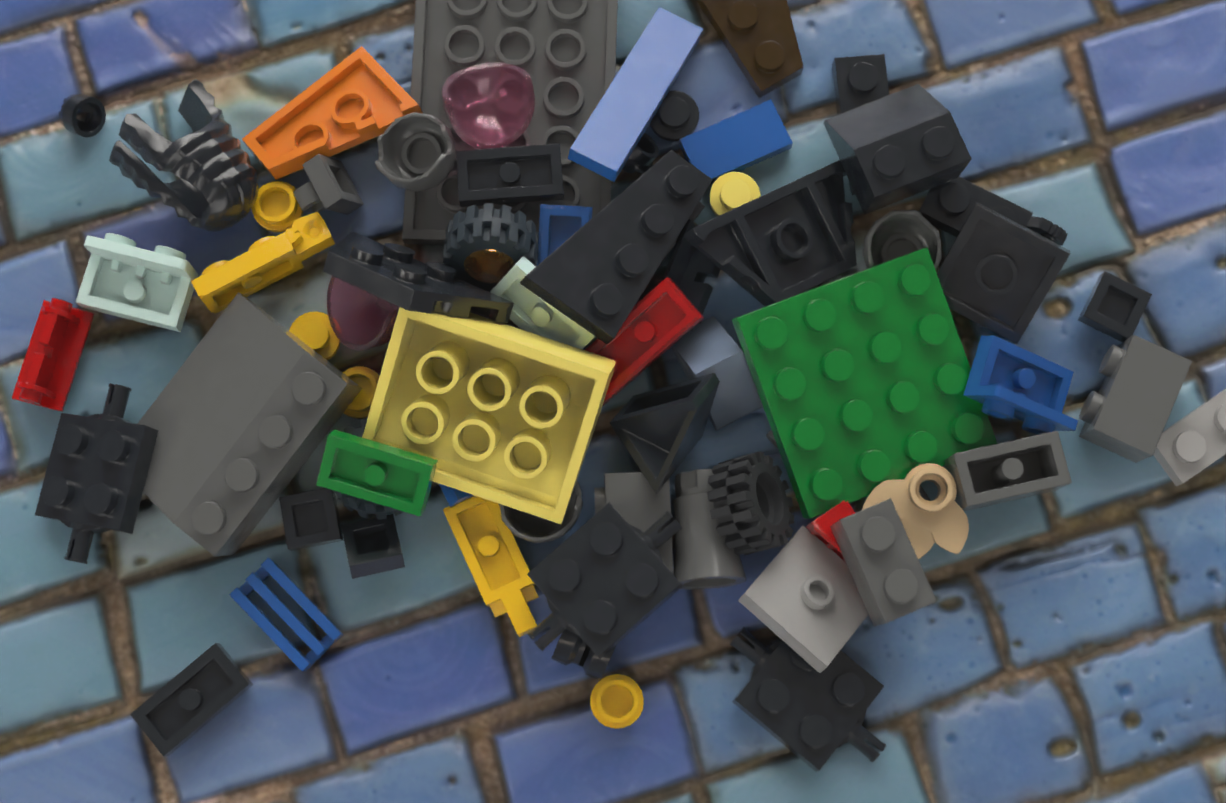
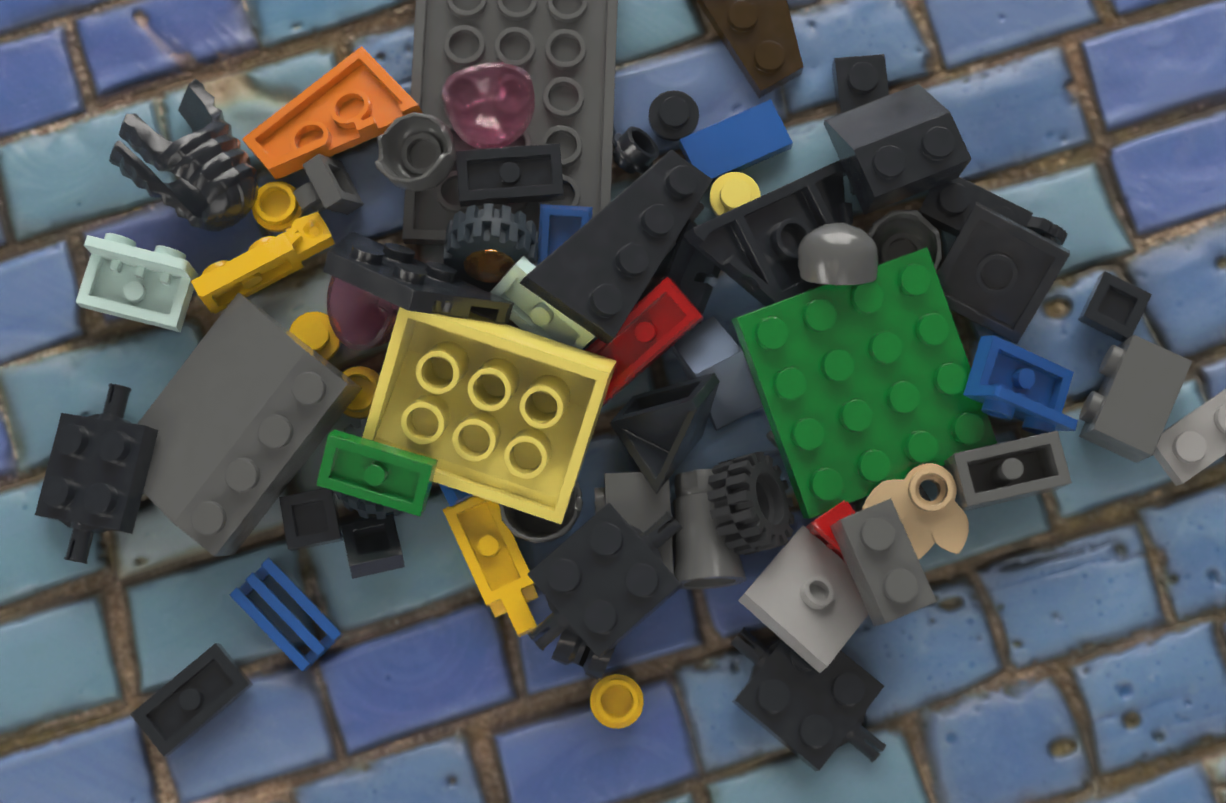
red hinge [12,298,95,412] -> none
black hinge [58,94,106,138] -> none
tile [568,7,703,182] -> none
none -> dark grey hair [798,223,878,285]

